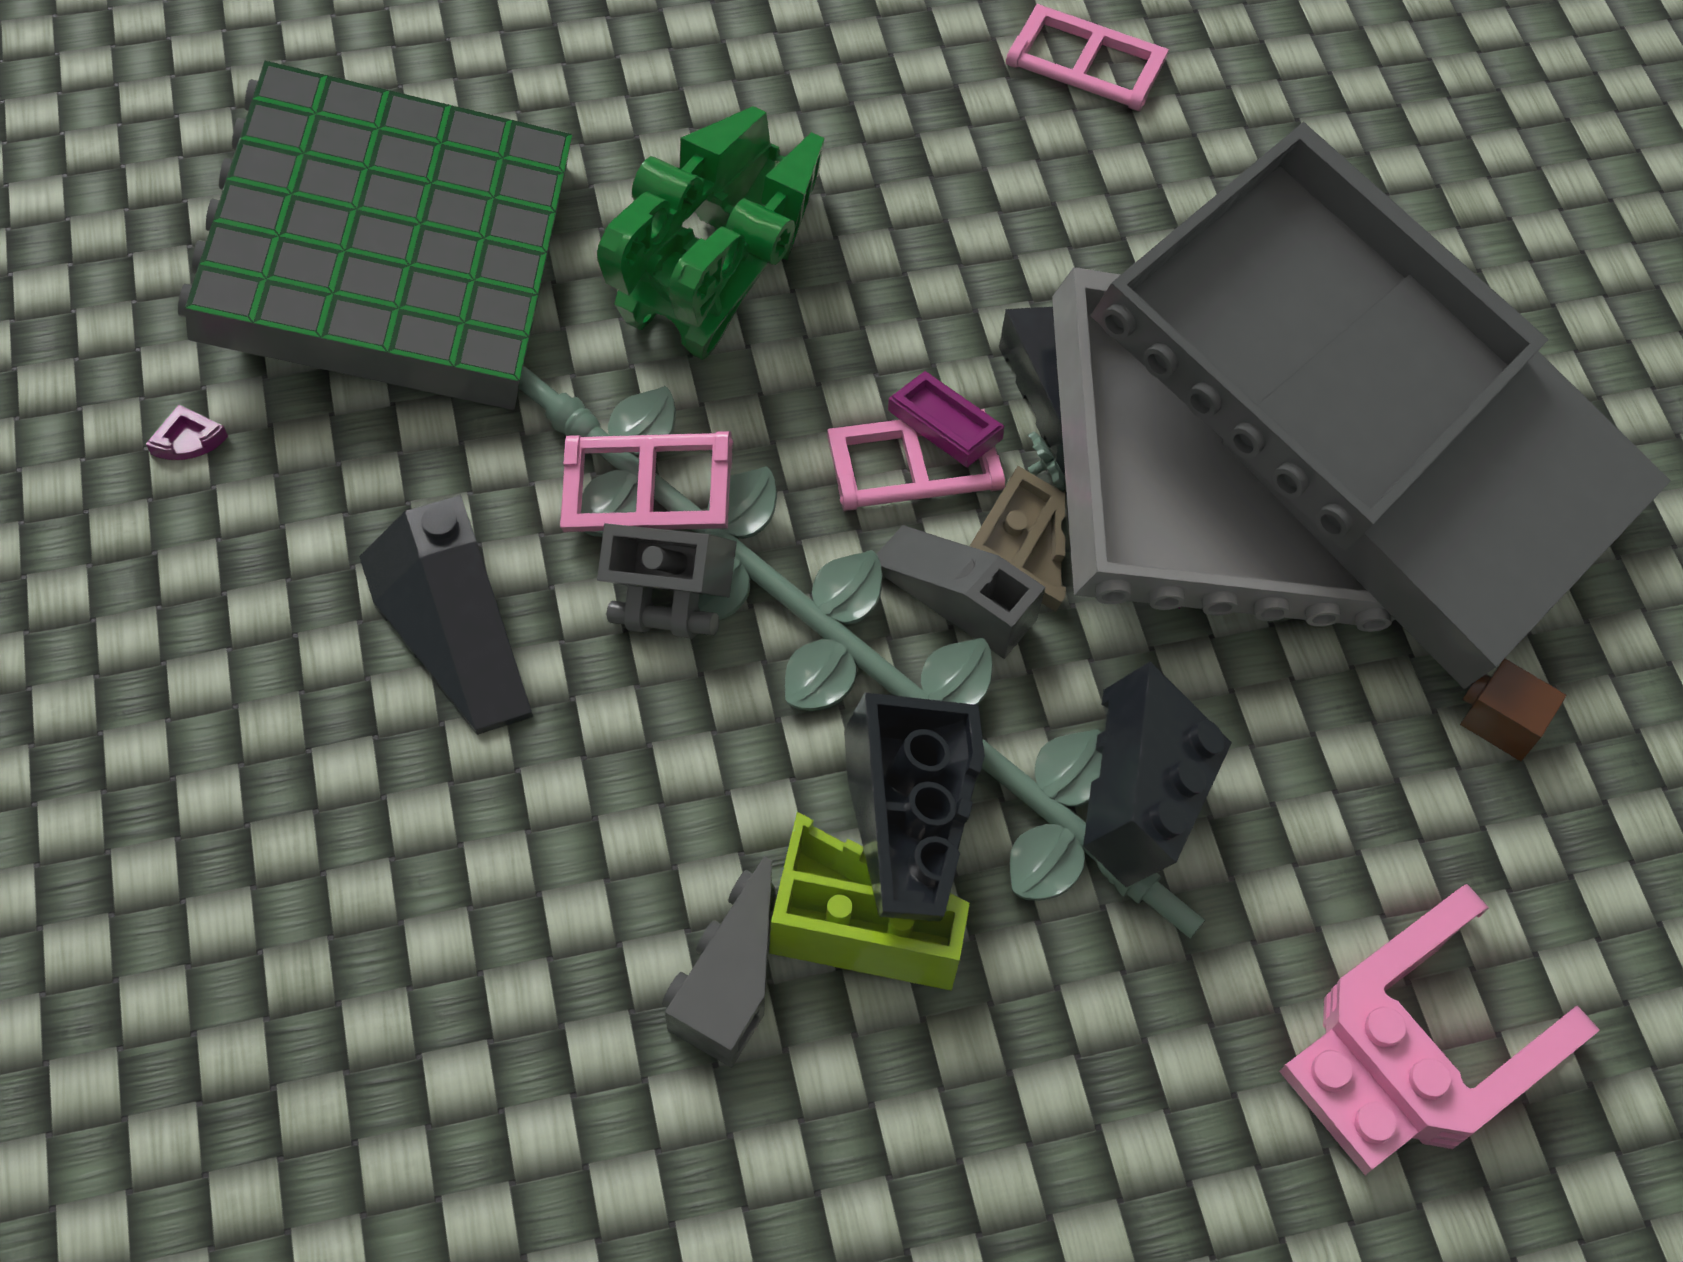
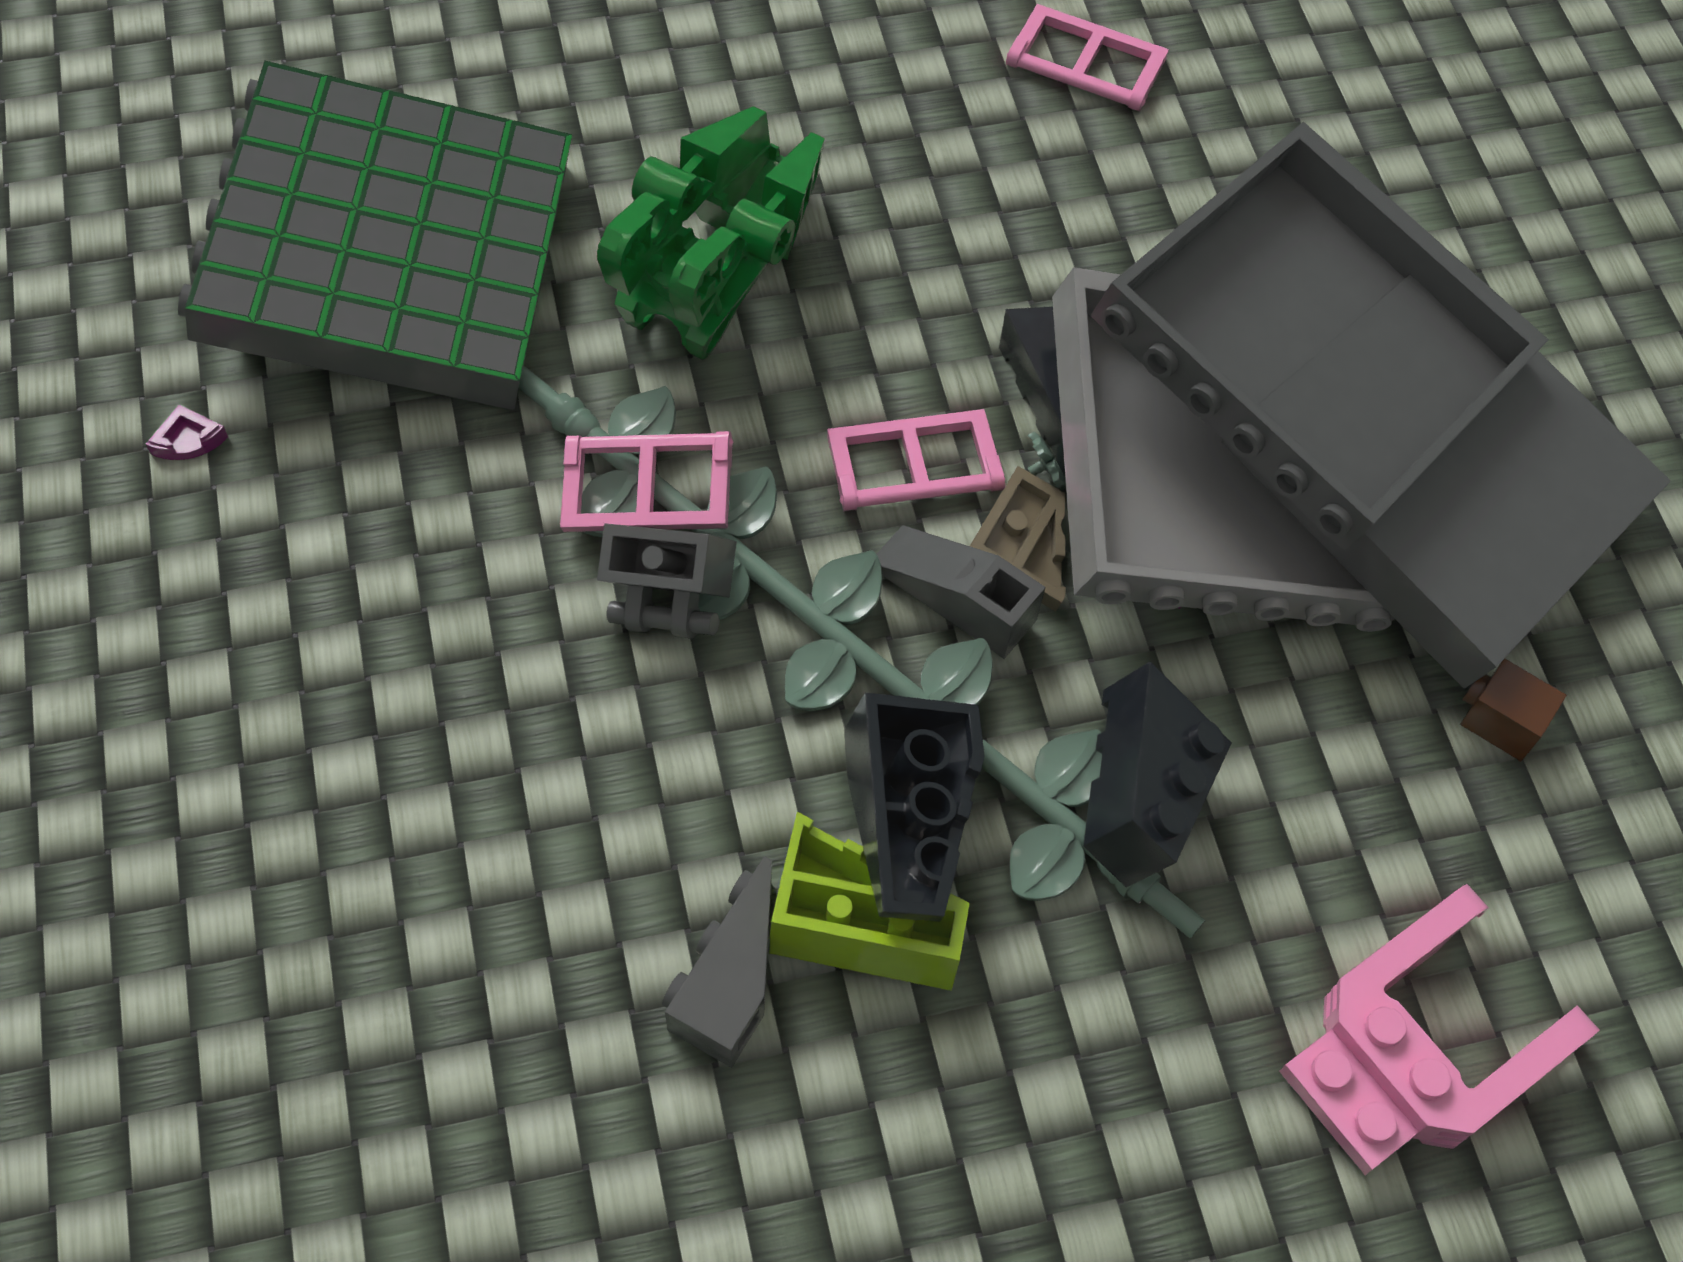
black wedge [359,495,533,735] -> none
magenta tile [888,371,1005,467] -> none

